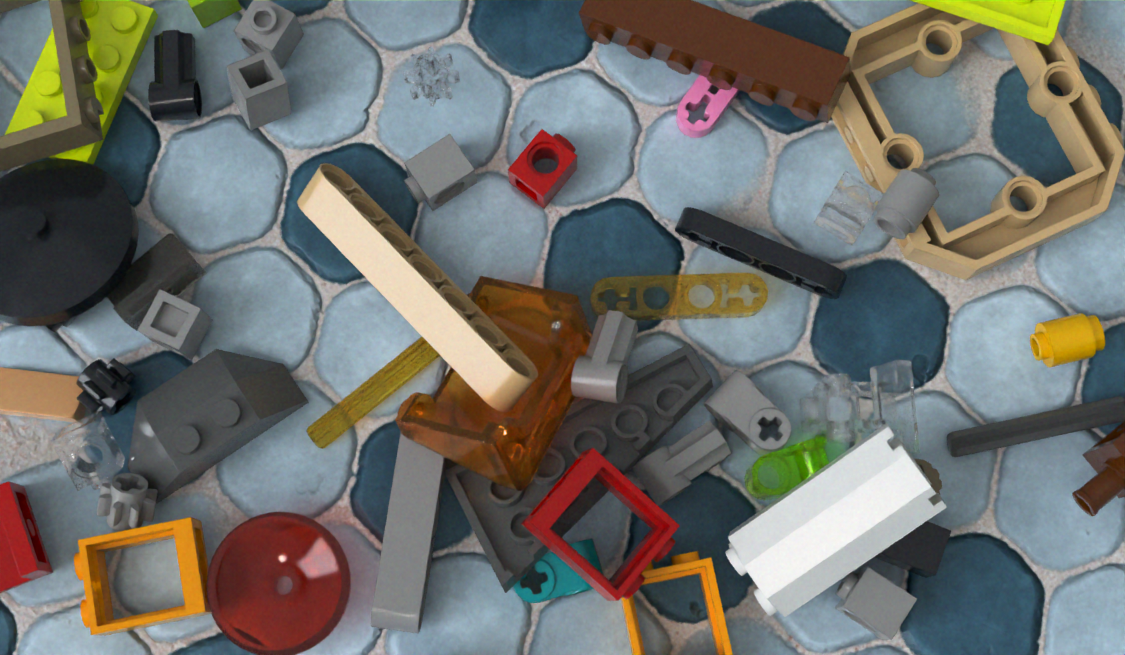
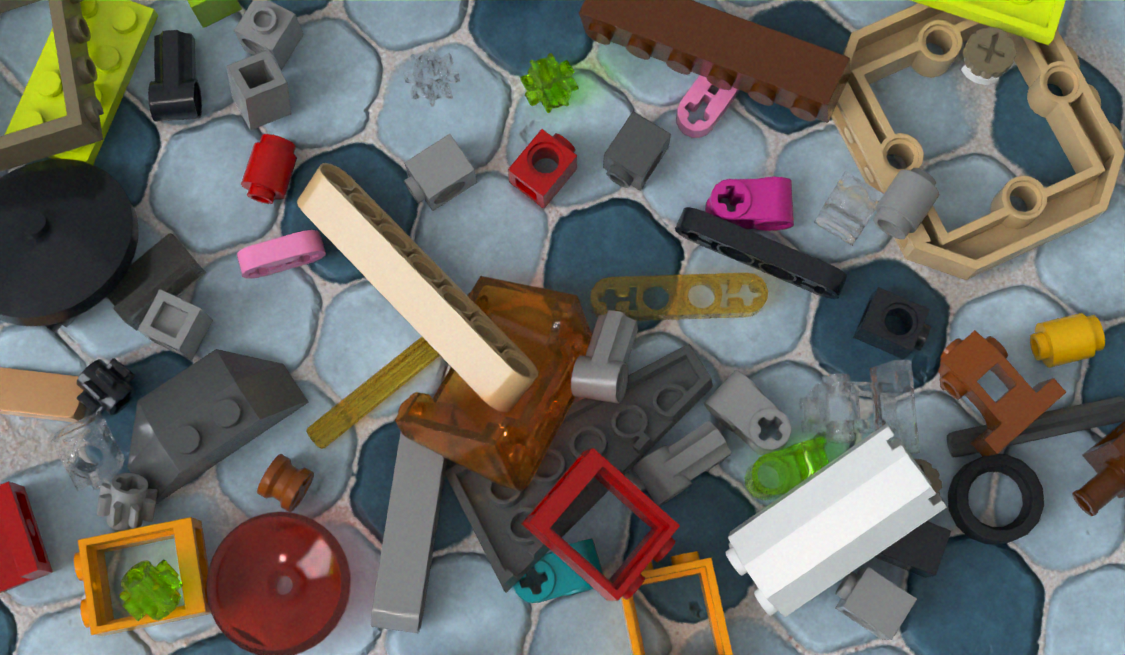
none -> clear neon green gear [119,559,183,621]
none -> bright pink beam [237,230,326,278]
none -> red brick [241,134,297,204]
none -> dark orange wheel [257,454,314,513]
none -> clear neon green gear [520,53,579,113]
none -> dark grey brick [603,111,671,191]
none -> dark pink piece [705,177,794,231]
none -> black brick [853,287,931,359]
none -> dark orange tile [938,330,1066,456]
none -> black tyre [948,454,1044,544]
none -> dark tan piece [961,27,1016,85]

